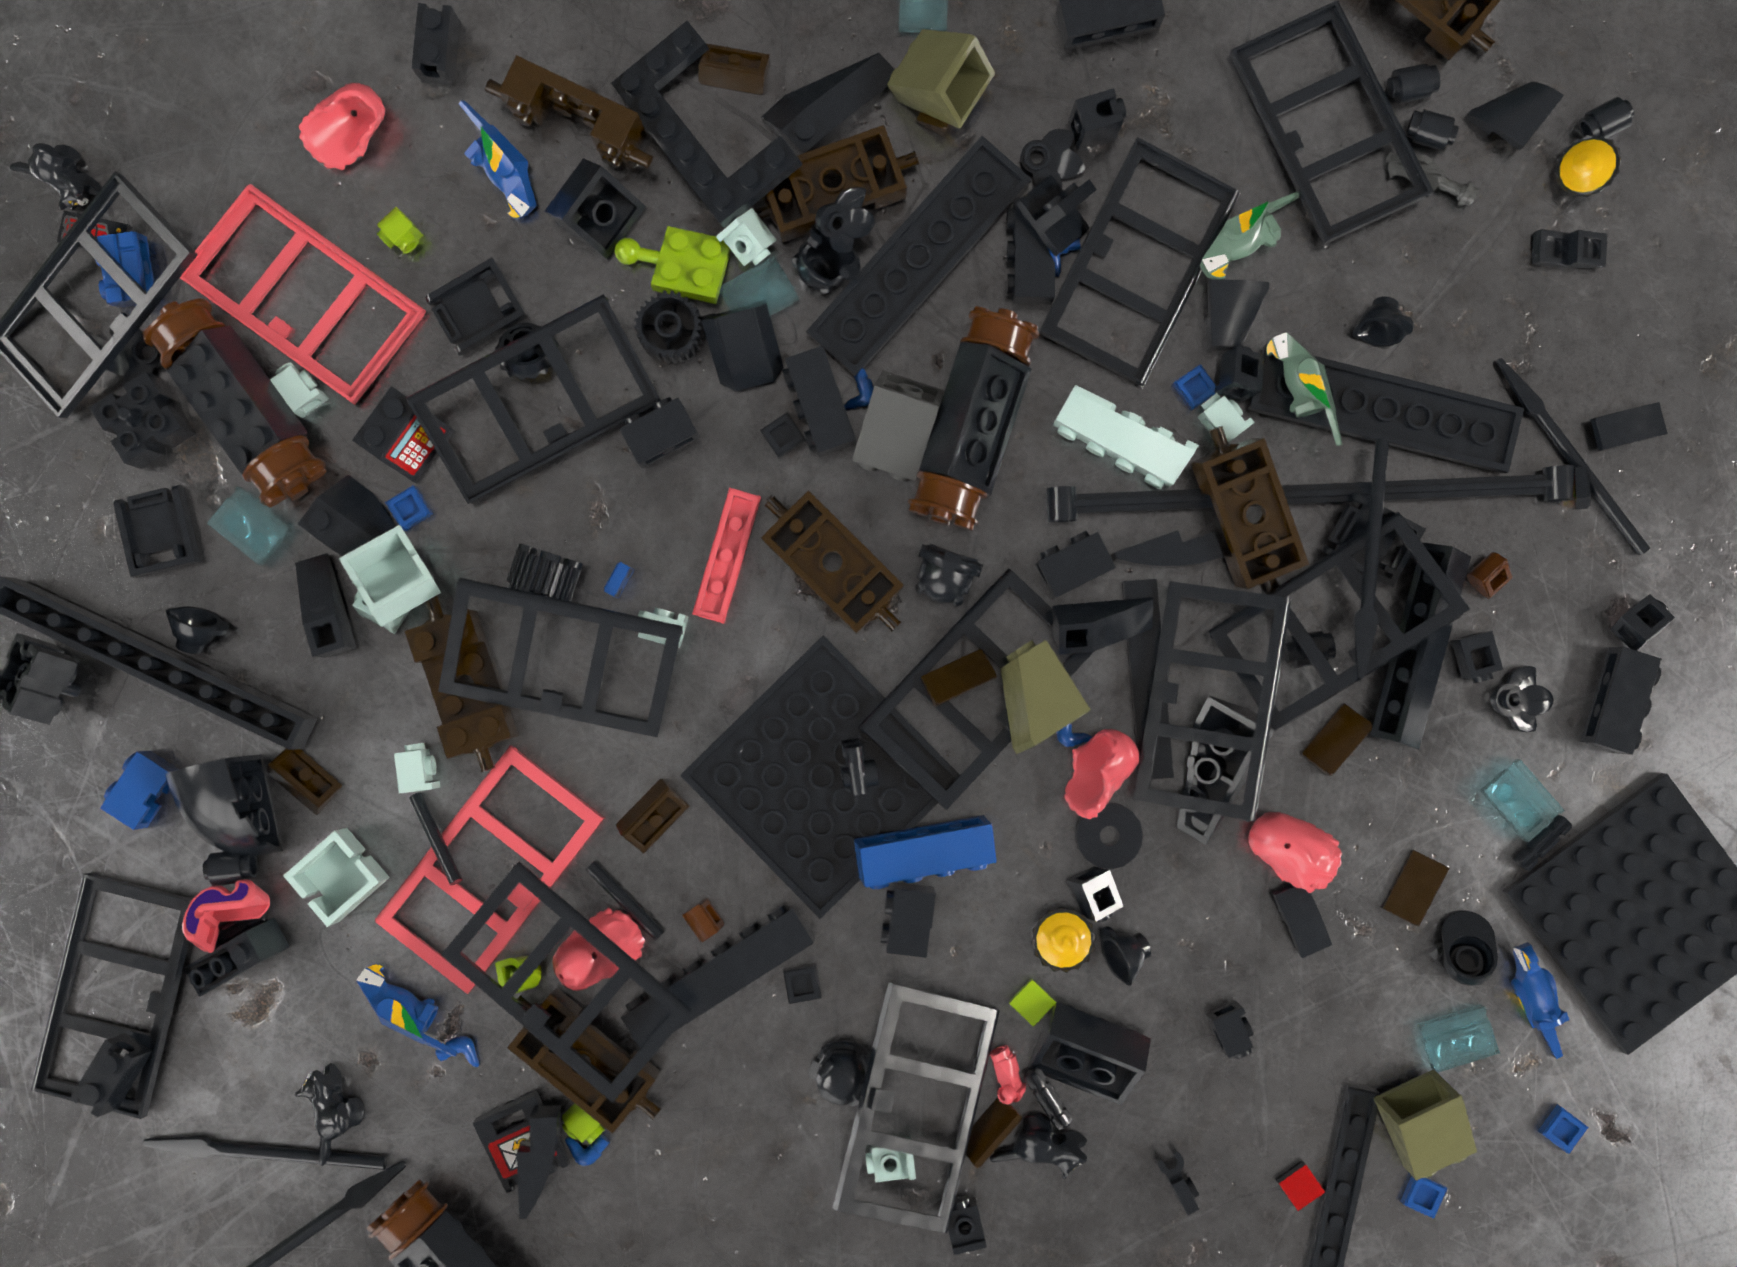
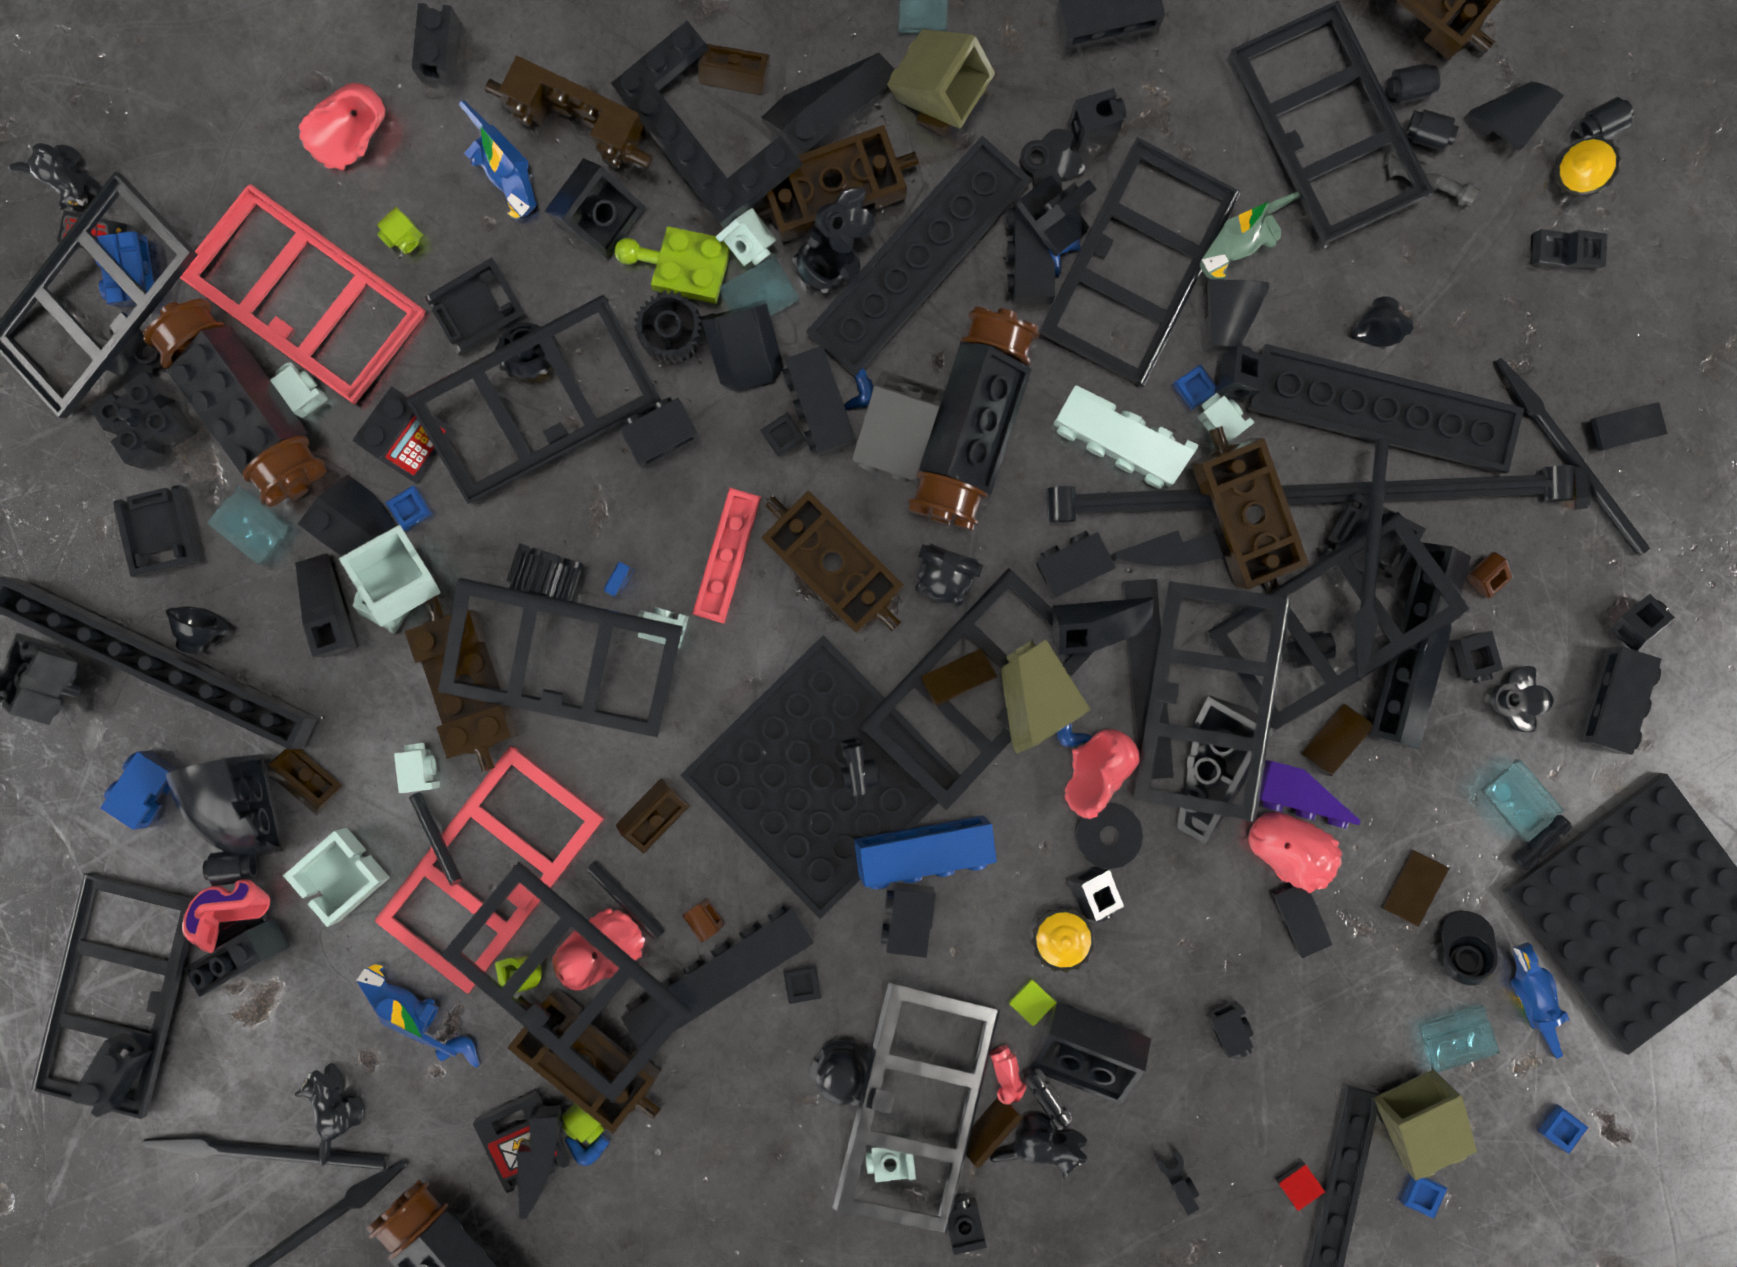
black piece [1100,926,1151,986] -> none
sand green animal [1266,332,1343,446] -> none
none -> dark purple slope [1259,760,1361,829]

